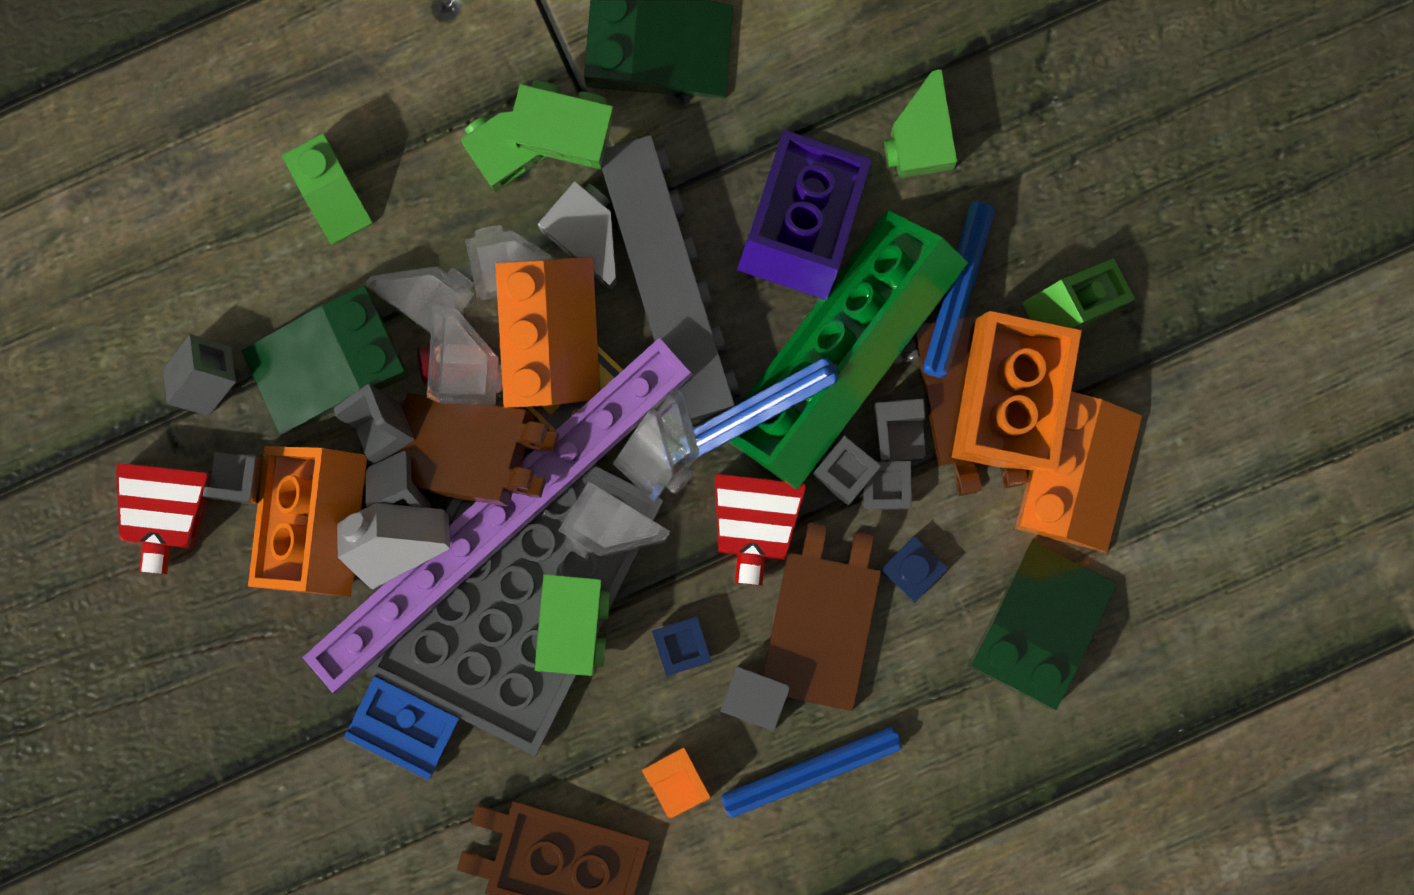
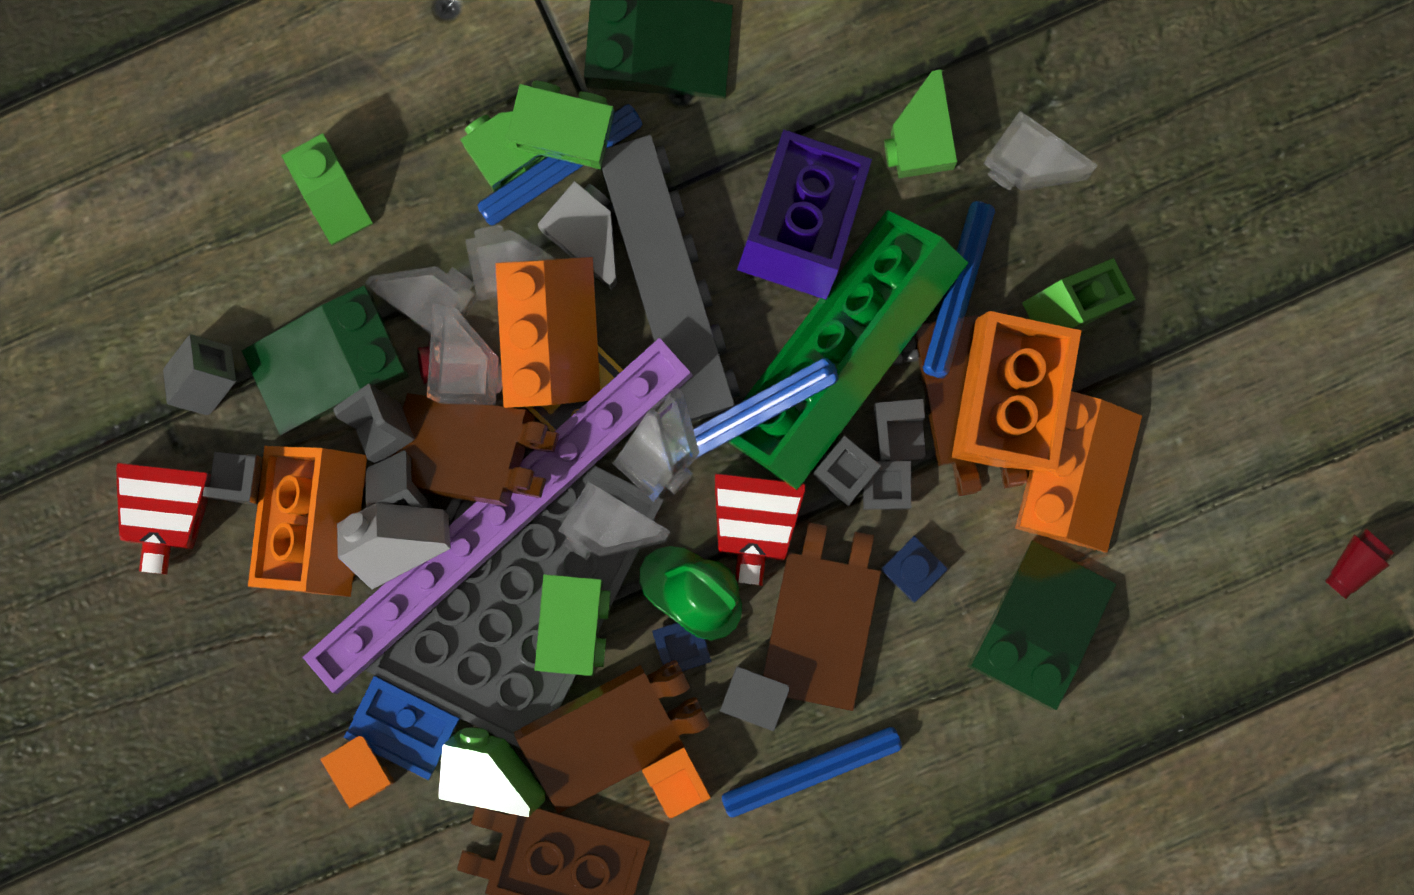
none -> orange panel [320,736,396,809]
none -> slope [439,727,546,817]
none -> blue axle [477,104,643,226]
none -> reddish brown tile [513,660,710,814]
none -> green piece [639,546,742,640]
none -> clear slope [984,111,1097,191]
none -> dark red cone [1325,528,1395,599]

